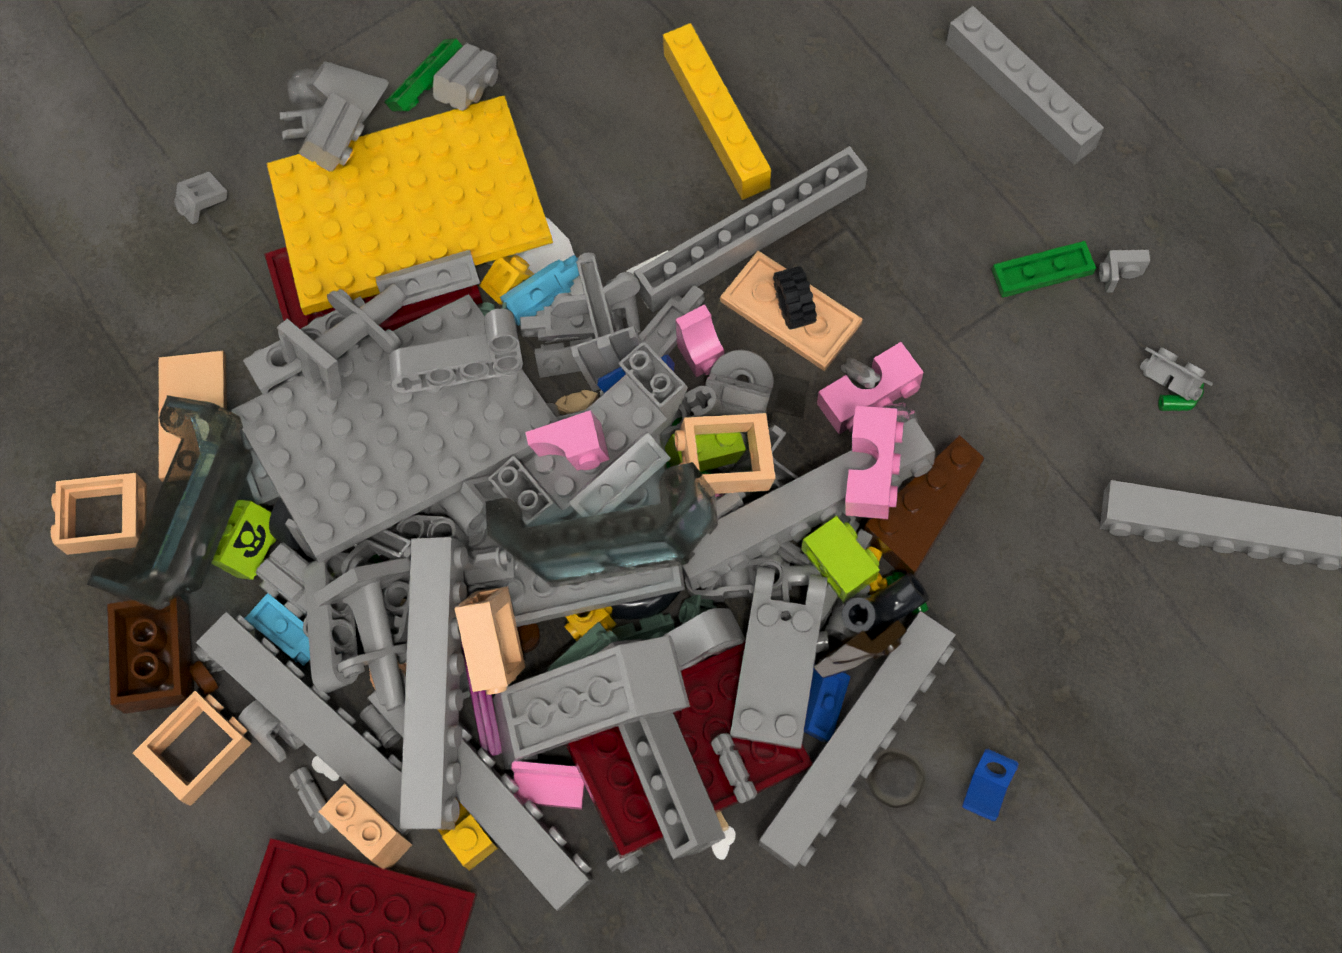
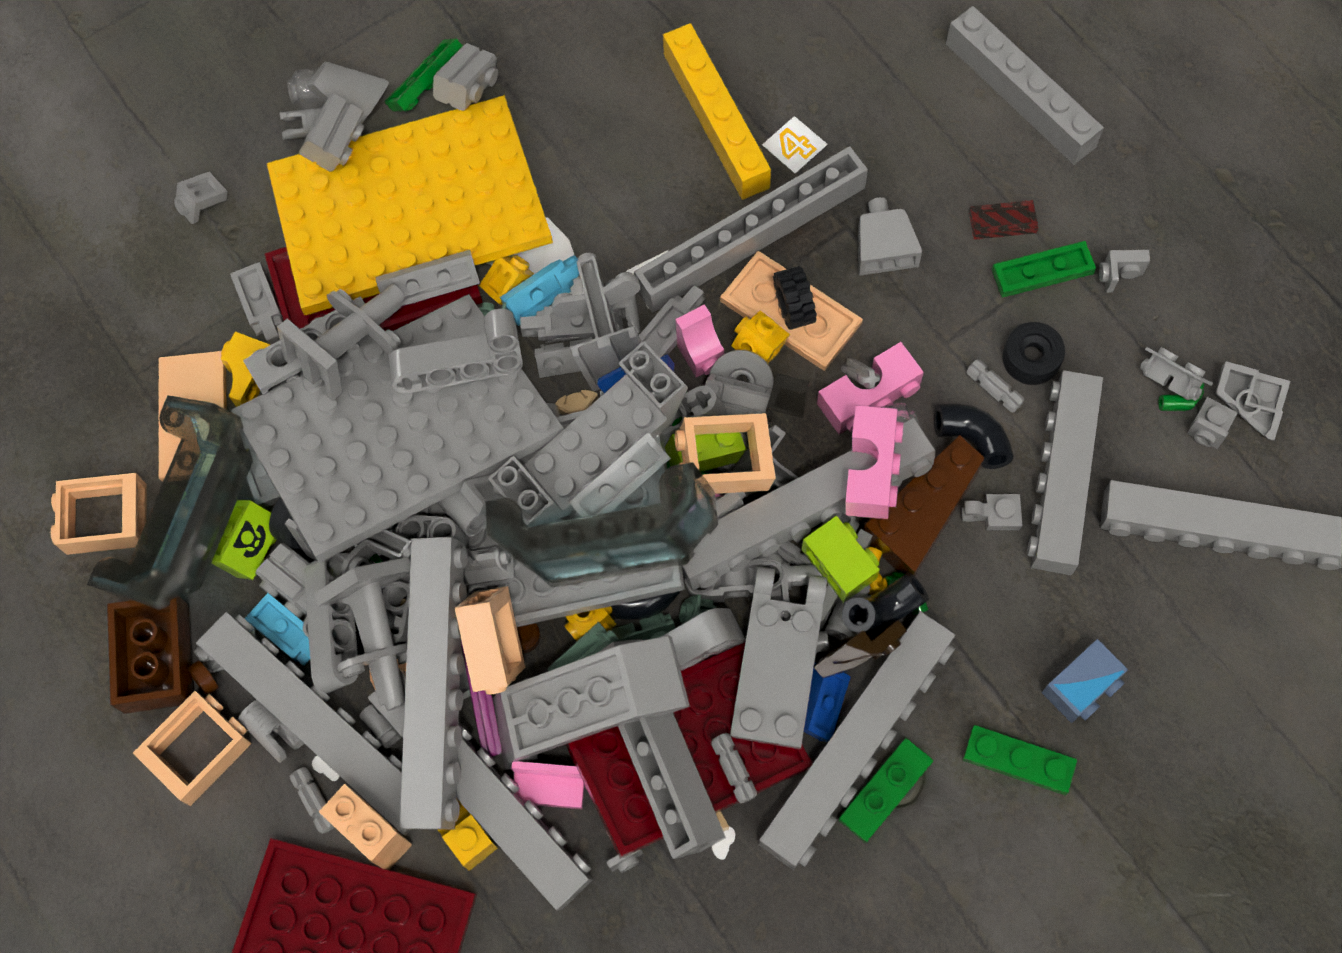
bright pink arch [525,410,610,471] -> none
blue bracket [962,749,1019,821] -> none
none -> yellow arch [220,331,270,407]
none -> light grey hinge [230,262,283,345]
none -> yellow brick [731,310,790,363]
none -> white sticker [762,116,828,173]
none -> green plate [838,738,934,844]
none -> light grey torso [858,197,922,276]
none -> black cylinder [934,404,1014,469]
none -> light grey plate [961,494,1023,530]
none -> green plate [962,725,1077,796]
none -> light grey axle [967,359,1025,412]
none -> clear smoke tile [969,200,1038,240]
none -> black tyre [1002,322,1065,385]
none -> light grey brick [1027,370,1103,576]
none -> sand blue brick [1042,639,1128,723]
none -> light grey bracket [1187,397,1238,449]
none -> light grey slope [1215,361,1291,441]

